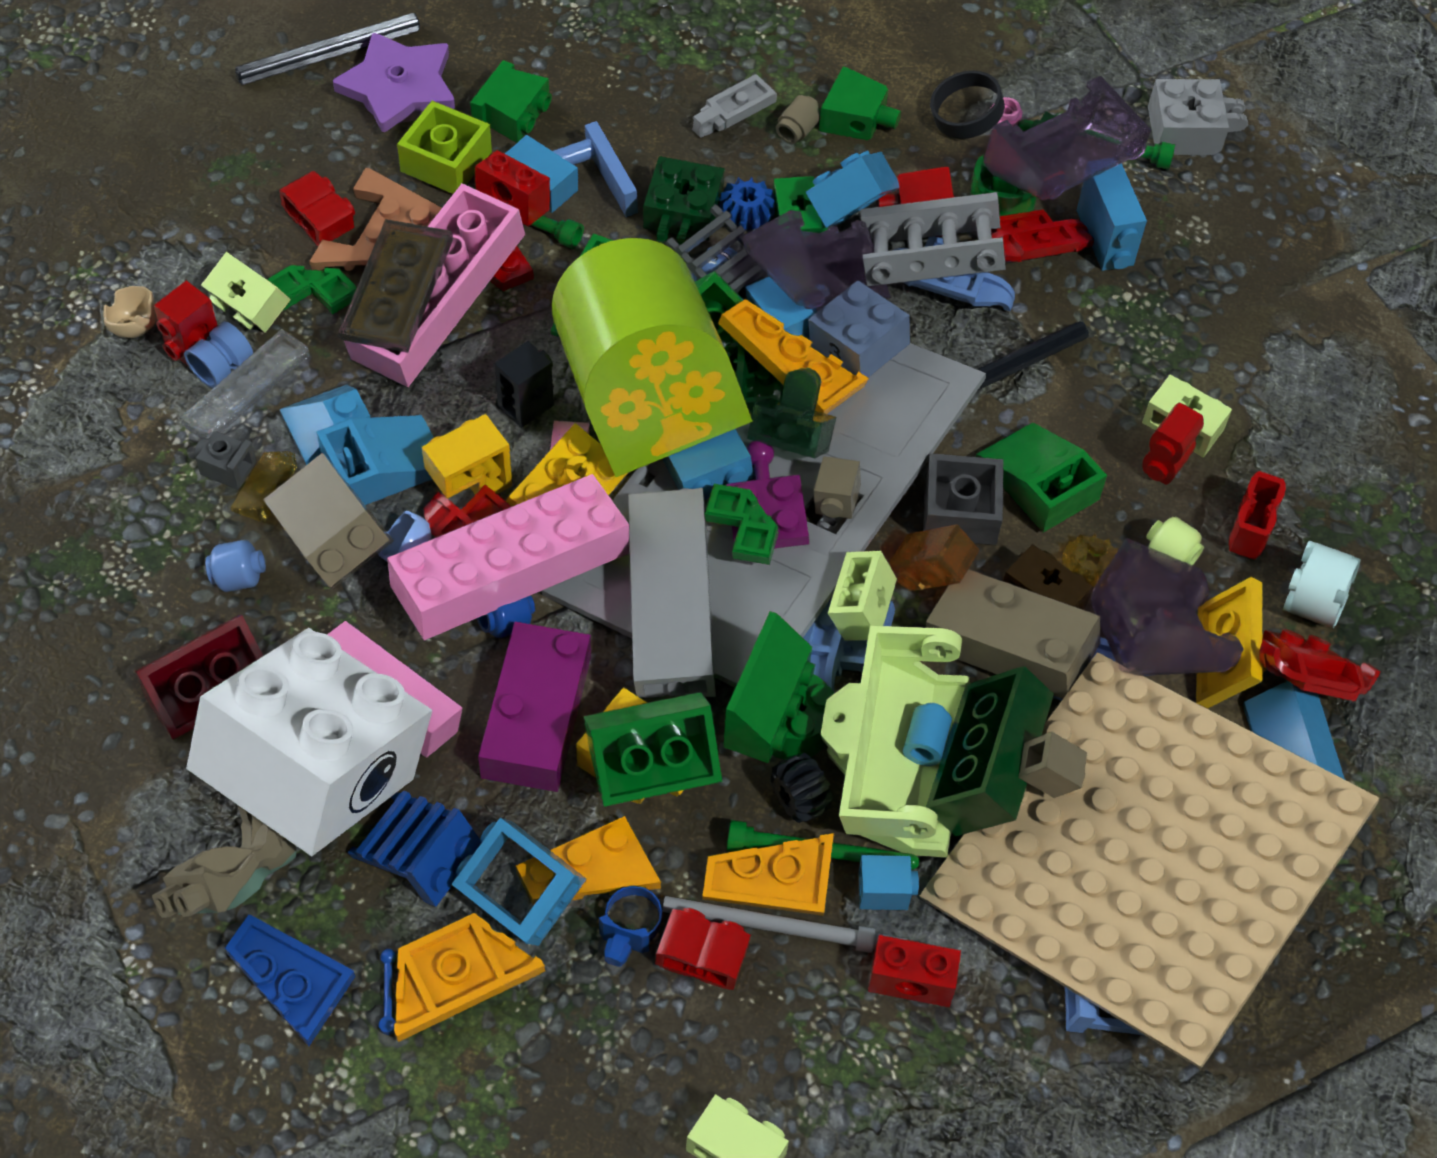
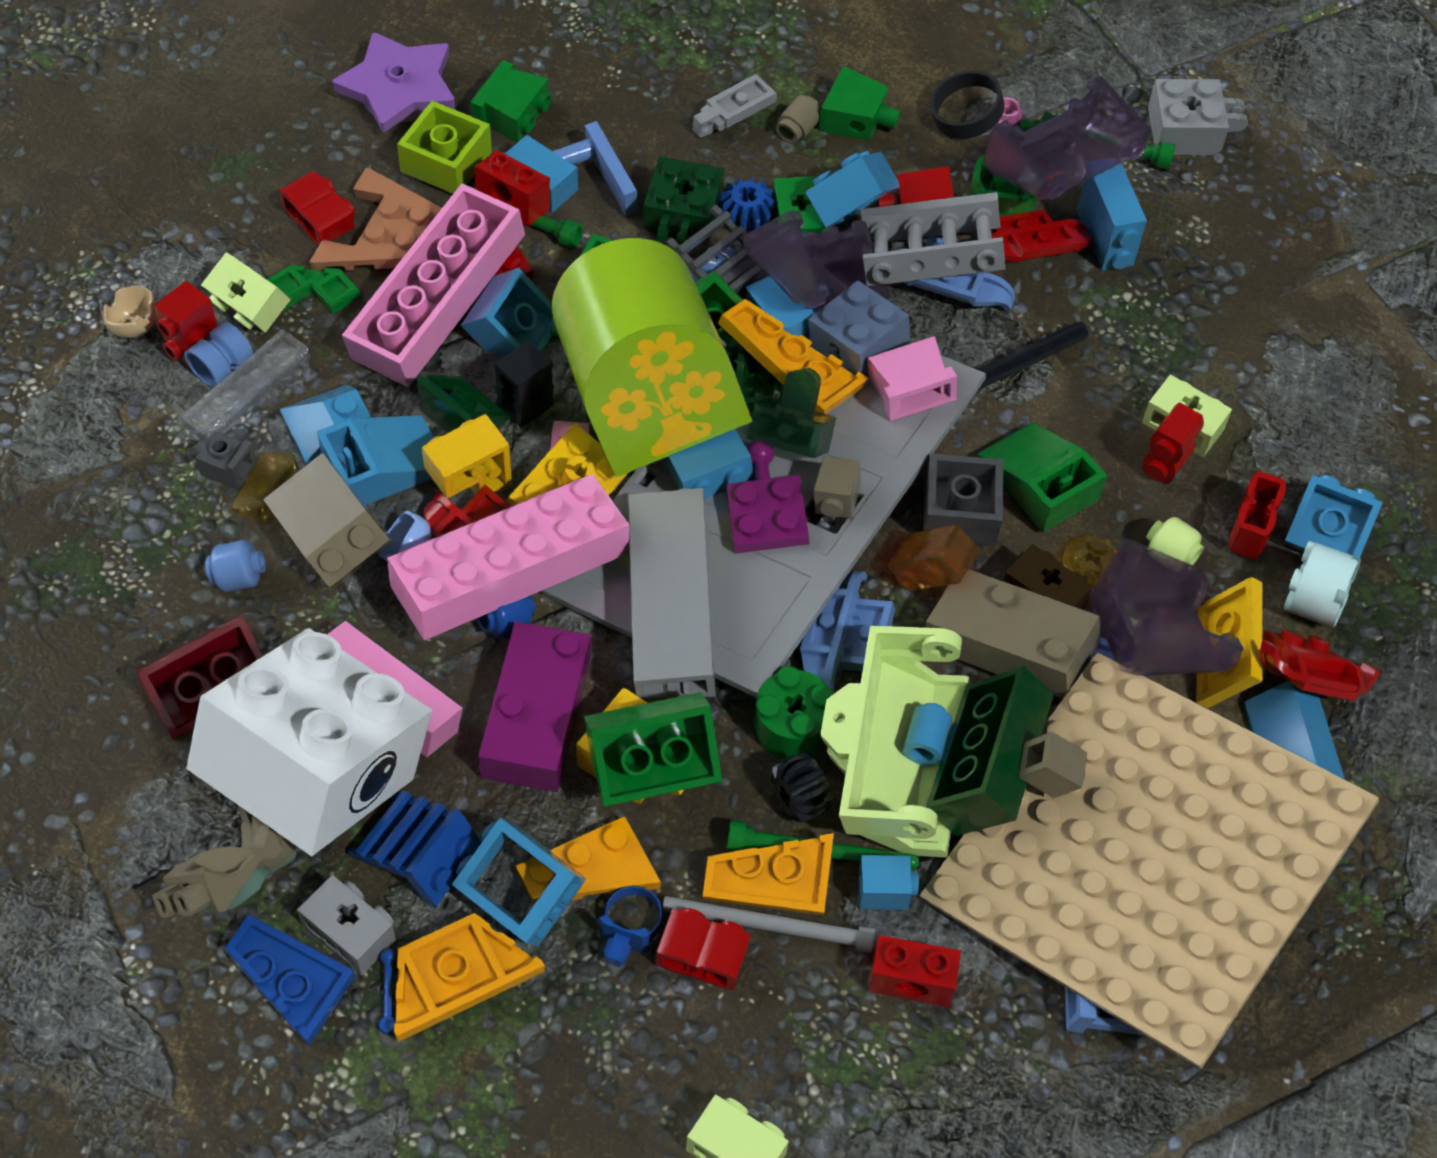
axle [235,13,420,85] -> none
clear smoke tile [338,219,454,353] -> none
green tile [705,484,779,565] -> none
green slope [723,611,816,763] -> none
yellowish green brick [828,551,897,641] -> none
none -> light grey brick [297,875,396,976]
none -> dark green slope [417,375,510,433]
none -> dark azure slope [461,267,554,357]
none -> bright pink hips [868,336,957,421]
none -> dark azure plate [1283,475,1383,559]

